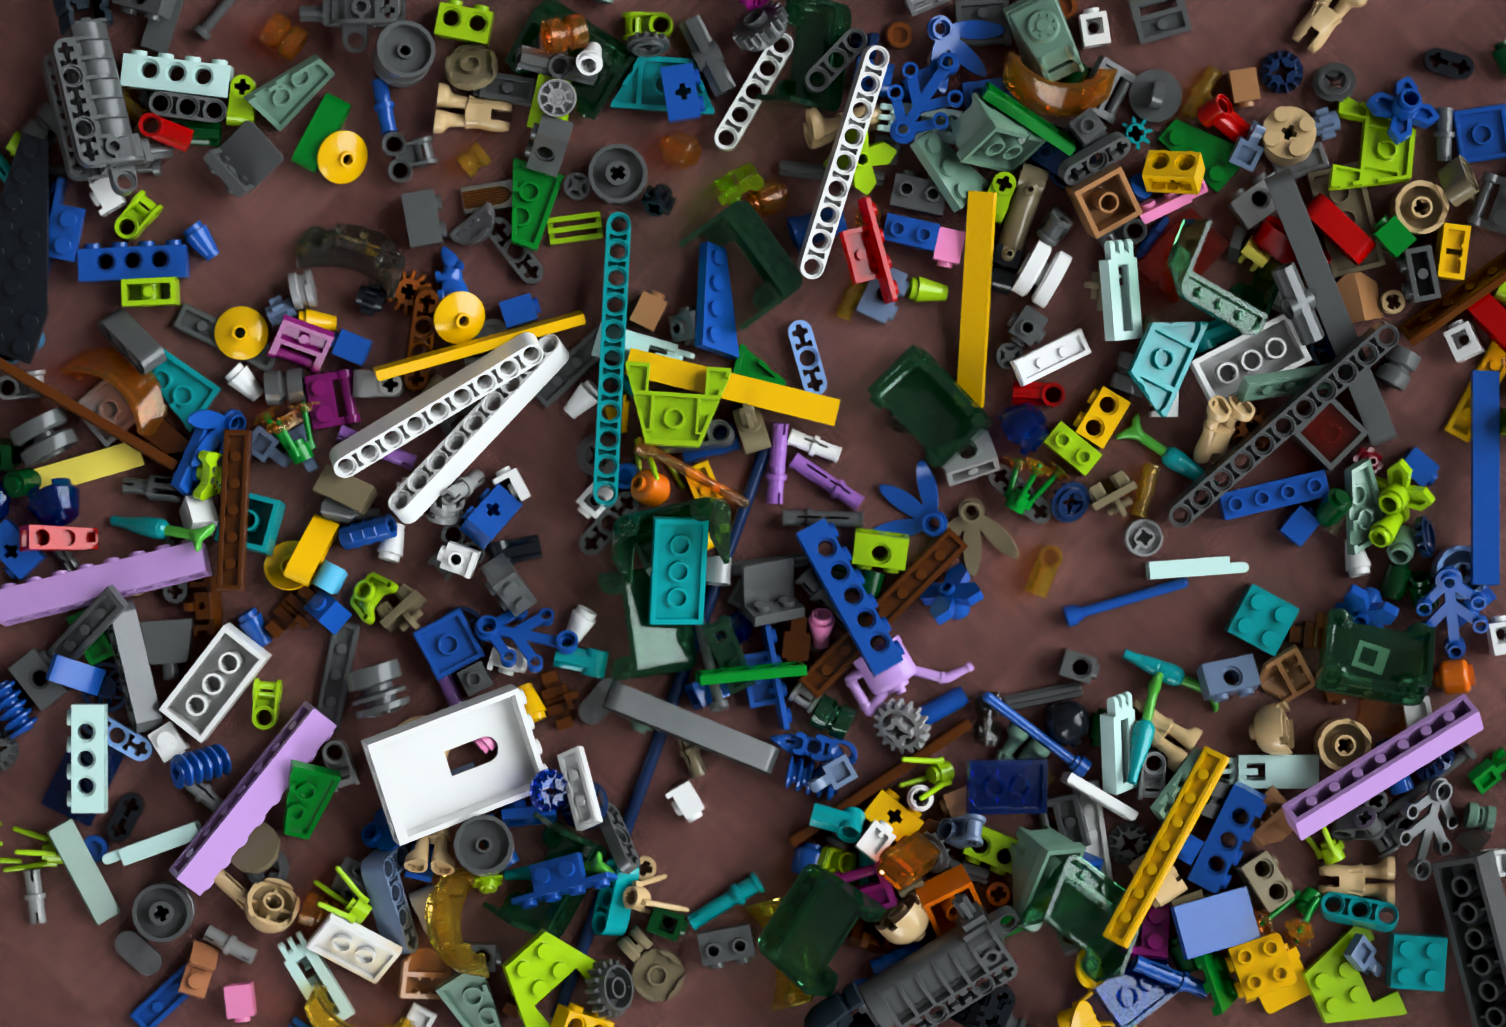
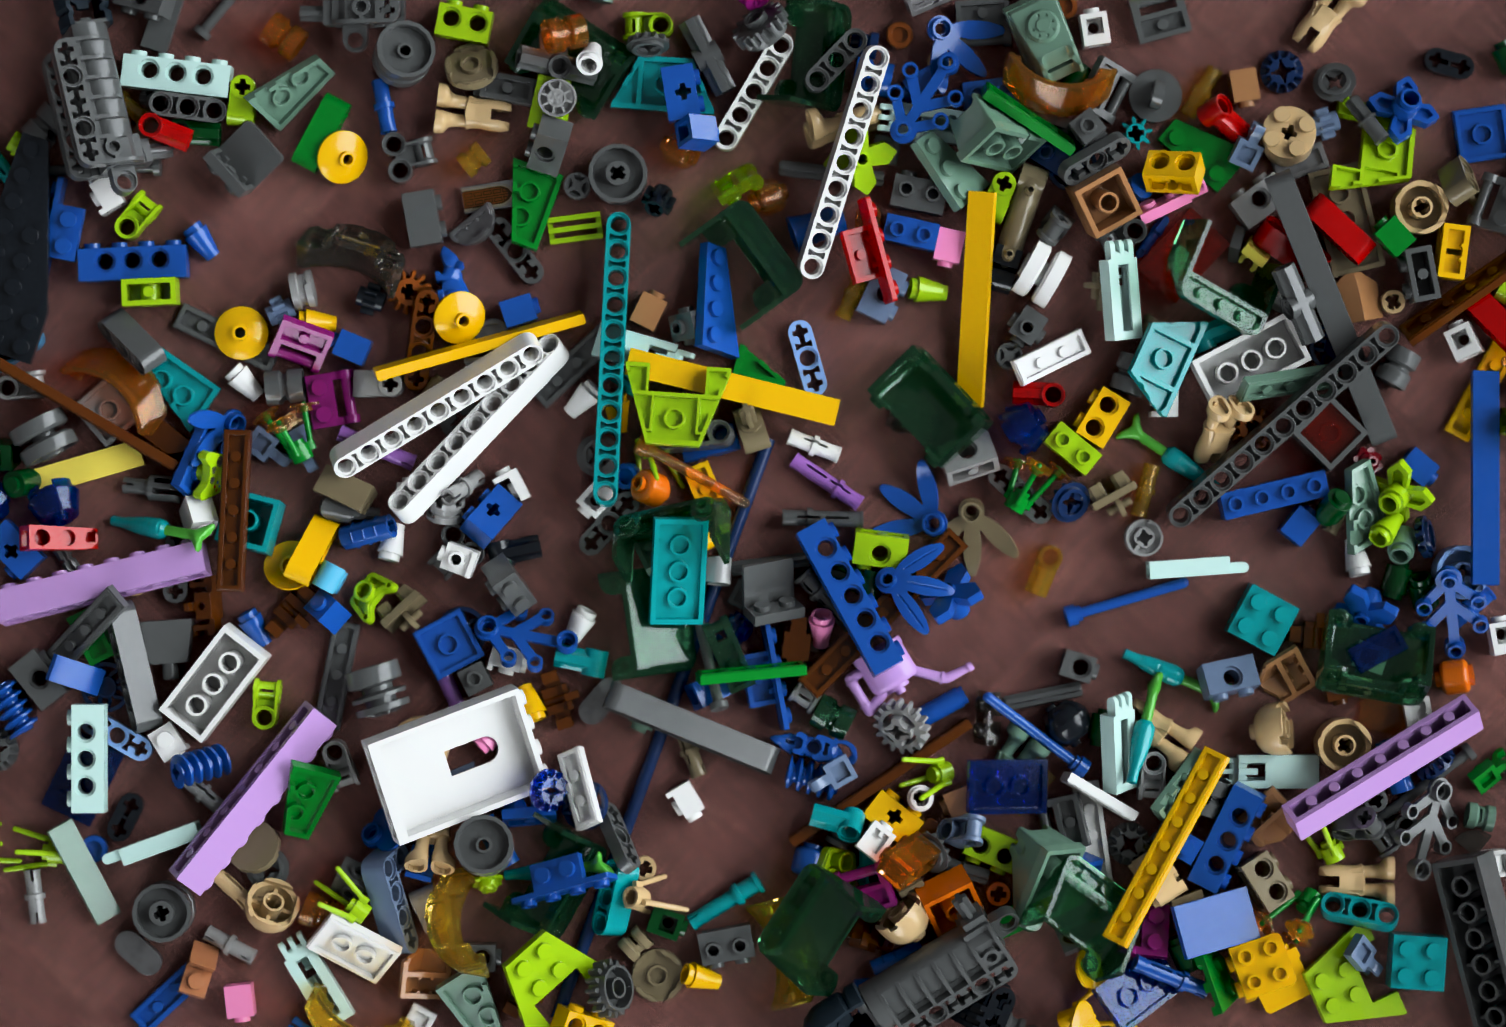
medium lavender pin [766,422,789,504] -> none
dark grey pin [1433,107,1455,162] -> none
none -> blue brick [674,113,720,152]
none -> yellow cone [680,962,722,990]
none -> blue plant [875,543,955,635]
none -> dark grey axle [1345,95,1390,145]
none -> clear blue tile [1347,625,1409,674]

